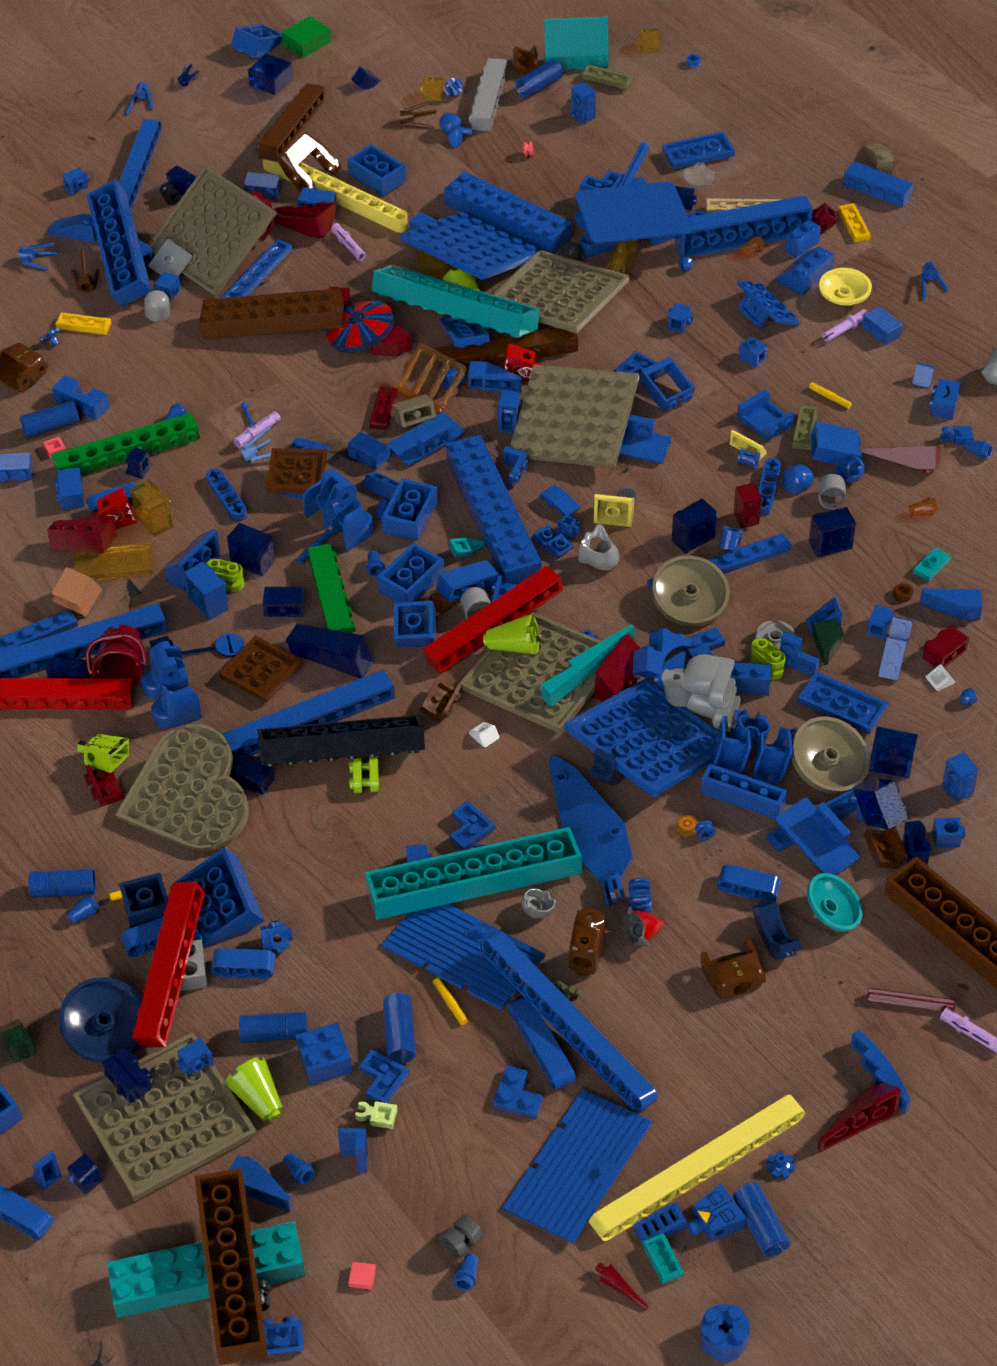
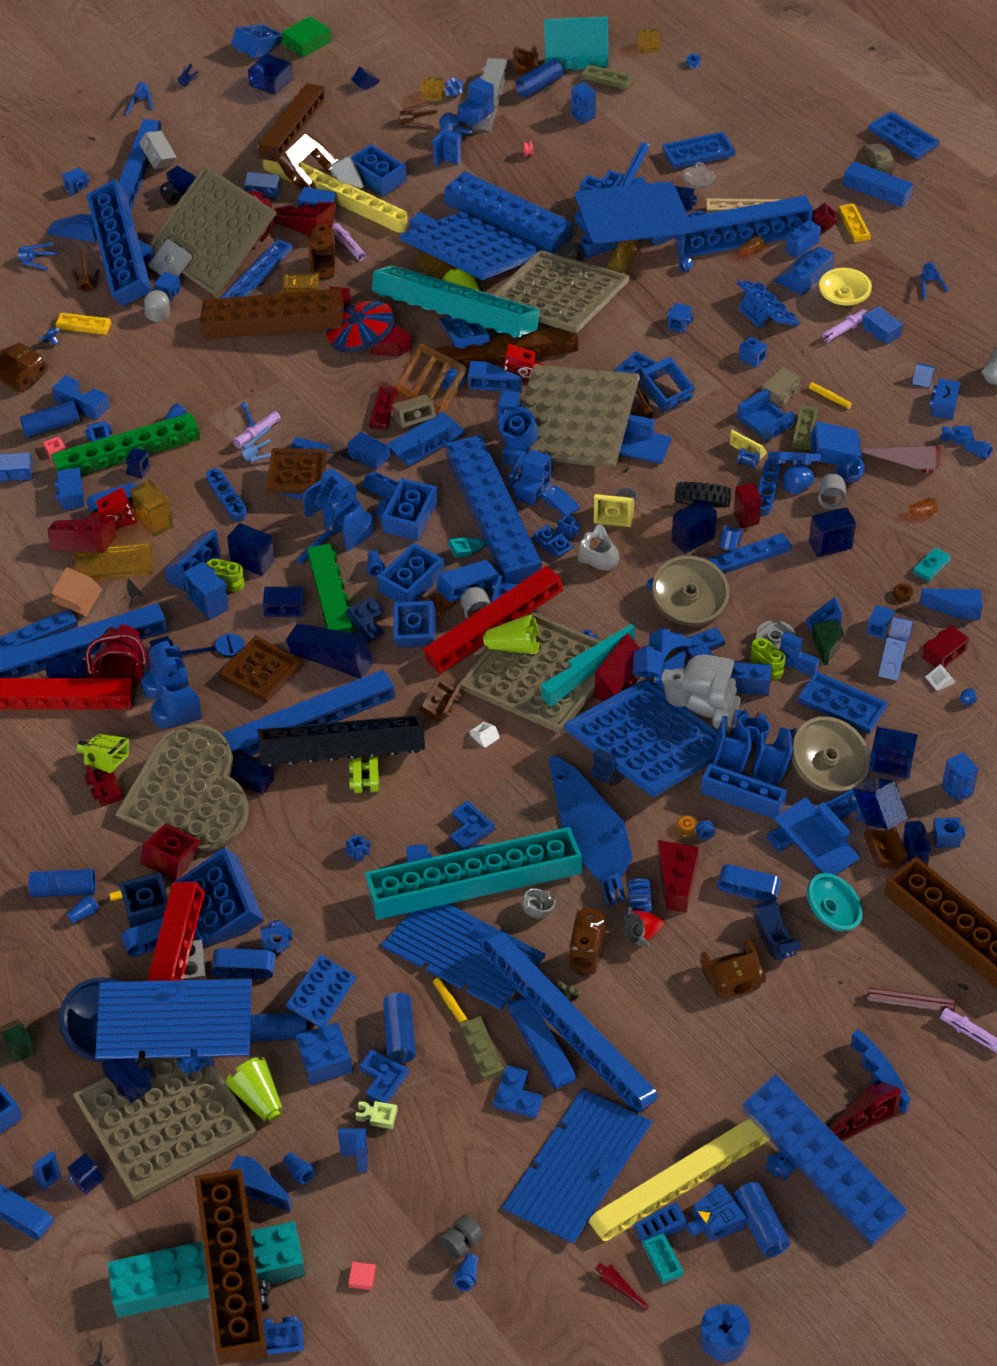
none -> blue brick [85,421,112,442]
none -> blue door [95,979,252,1059]
none -> light grey brick [139,131,177,169]
none -> dark red slope [140,823,201,881]
none -> clear yellow brick [283,273,320,293]
none -> blue bracket [286,954,356,1029]
none -> reddish brown piece [309,224,336,279]
none -> light grey slope [330,155,364,189]
none -> dark blue plate [345,598,384,643]
none -> blue gear [345,835,371,861]
none -> blue bracket [432,122,461,167]
none -> blue brick [458,77,494,127]
none -> olive plate [460,1016,504,1082]
none -> blue brick [498,407,539,451]
none -> blue brick [513,449,551,506]
none -> reddish brown plant [630,386,655,419]
none -> dark red wedge [657,840,699,913]
none -> black tyre [674,482,731,508]
none -> blue brick [742,1074,907,1248]
none -> dark tan brick [762,367,801,408]
none -> blue plate [768,451,821,465]
none -> blue plate [868,111,940,160]

